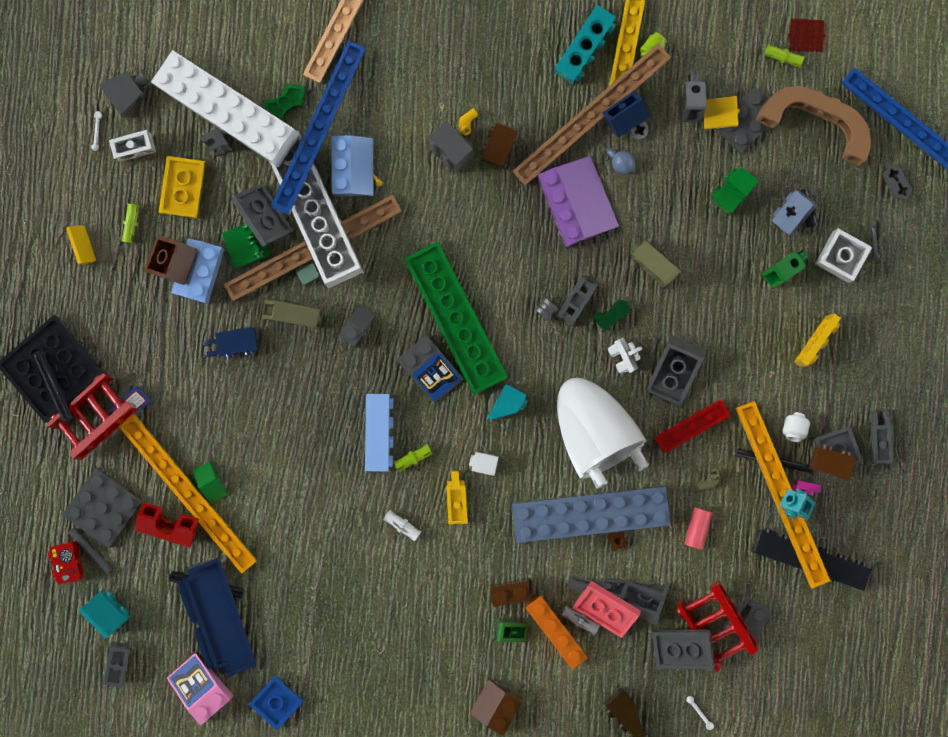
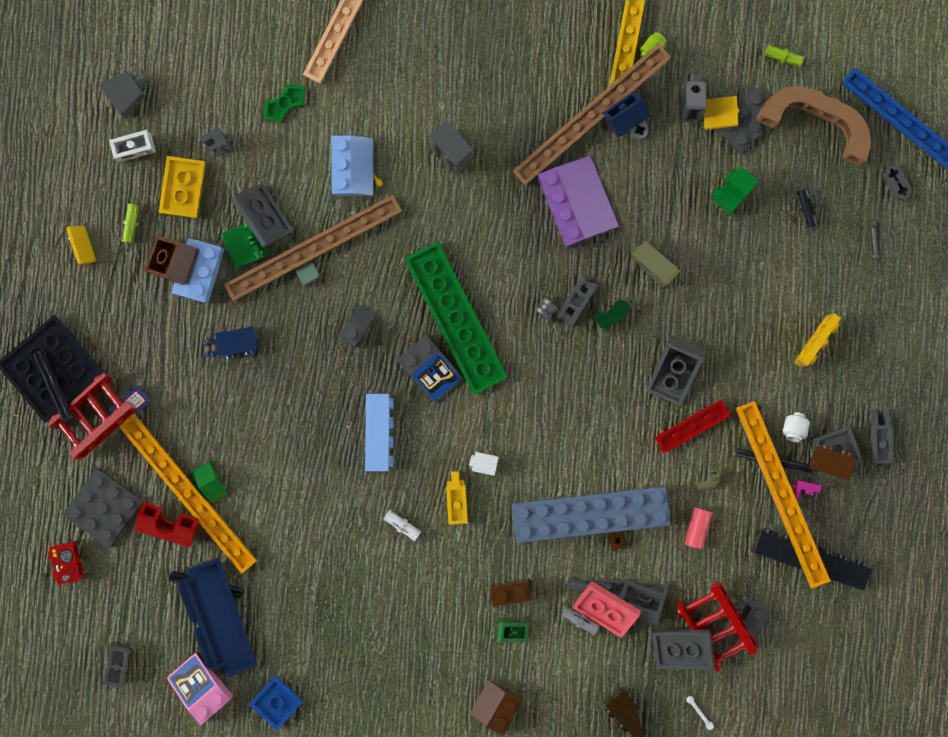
dark grey bar [68,528,113,575] -> none
teal slope [78,589,131,639] -> none
white hinge [91,111,102,151] -> none
white brick [151,50,300,167] -> none
olive slope [261,300,320,328] -> none
white brick [270,131,363,288] -> none
blue plate [271,40,366,215] -> none
lime pin [393,444,433,472] -> none
yellow arm [458,108,479,136] -> none
reddish brown brick [480,123,518,169] -> none
teal slope [487,384,528,420] -> none
orange brick [525,593,588,670] -> none
teal brick [554,5,616,85] -> none
white windscreen [557,378,649,489] -> none
sand blue piece [607,148,635,174] -> none
white hips [608,337,642,373] -> none
green torso [761,250,809,288] -> none
sand blue brick [771,190,817,235] -> none
teal brick [780,489,816,520] -> none
clear red piece [788,19,826,52] -> none
white brick [815,229,872,283] -> none

